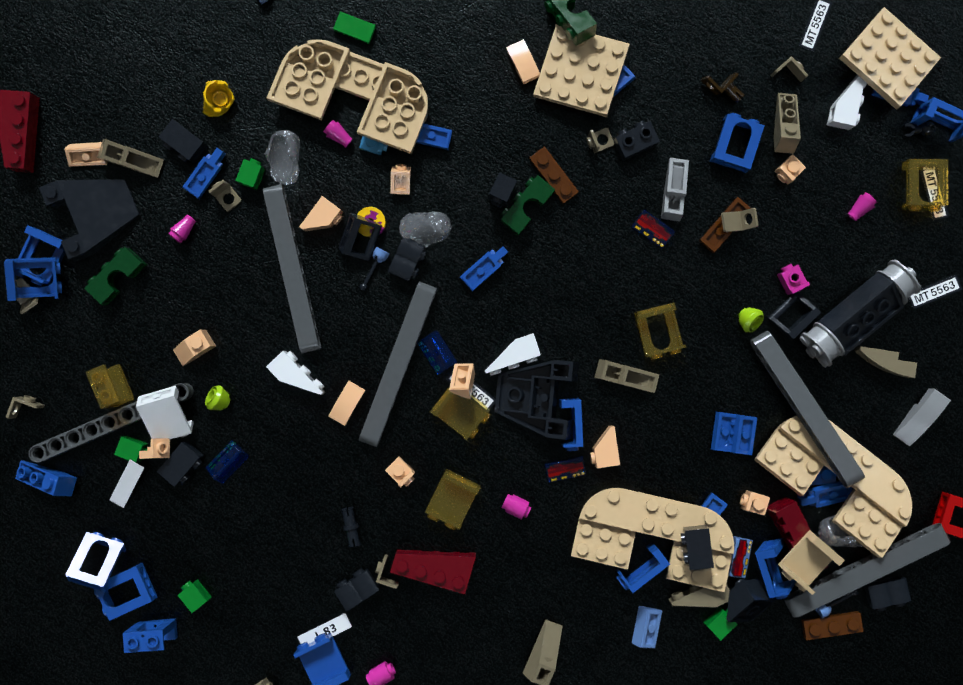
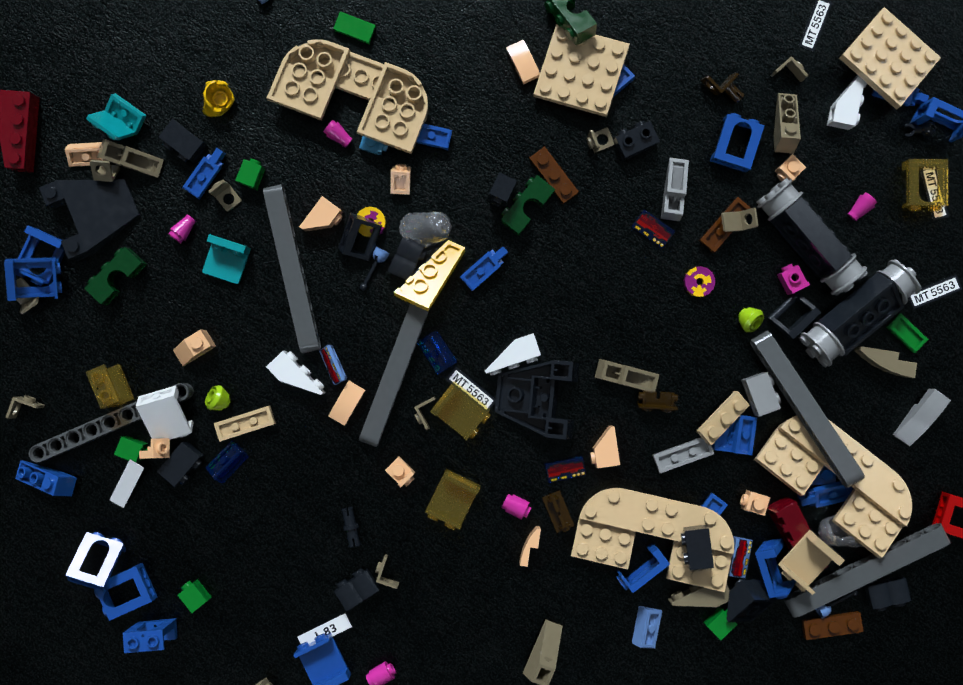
clear piece [264,130,300,184] -> none
dark red wedge [390,550,476,594] -> none
light nougat slope [449,364,475,399] -> none
blue panel [559,398,583,451] -> none
clear yellow panel [634,303,686,360] -> none
none -> teal bracket [86,93,147,140]
none -> dark tan bracket [90,160,121,182]
none -> teal bracket [202,234,251,284]
none -> tan plate [214,406,276,442]
none -> slope [319,345,347,385]
none -> wing [394,240,465,311]
none -> dark tan bracket [414,396,436,430]
none -> light nougat slope [519,526,541,567]
none -> dark brown hinge [542,490,574,533]
none -> dark brown hinge [637,391,678,412]
none -> light grey plate [653,437,714,473]
none -> magenta piece [684,266,715,297]
none -> tan plate [697,391,750,446]
none -> light grey brick [741,372,781,417]
none -> black brick [756,178,868,296]
none -> green tile [886,313,929,353]

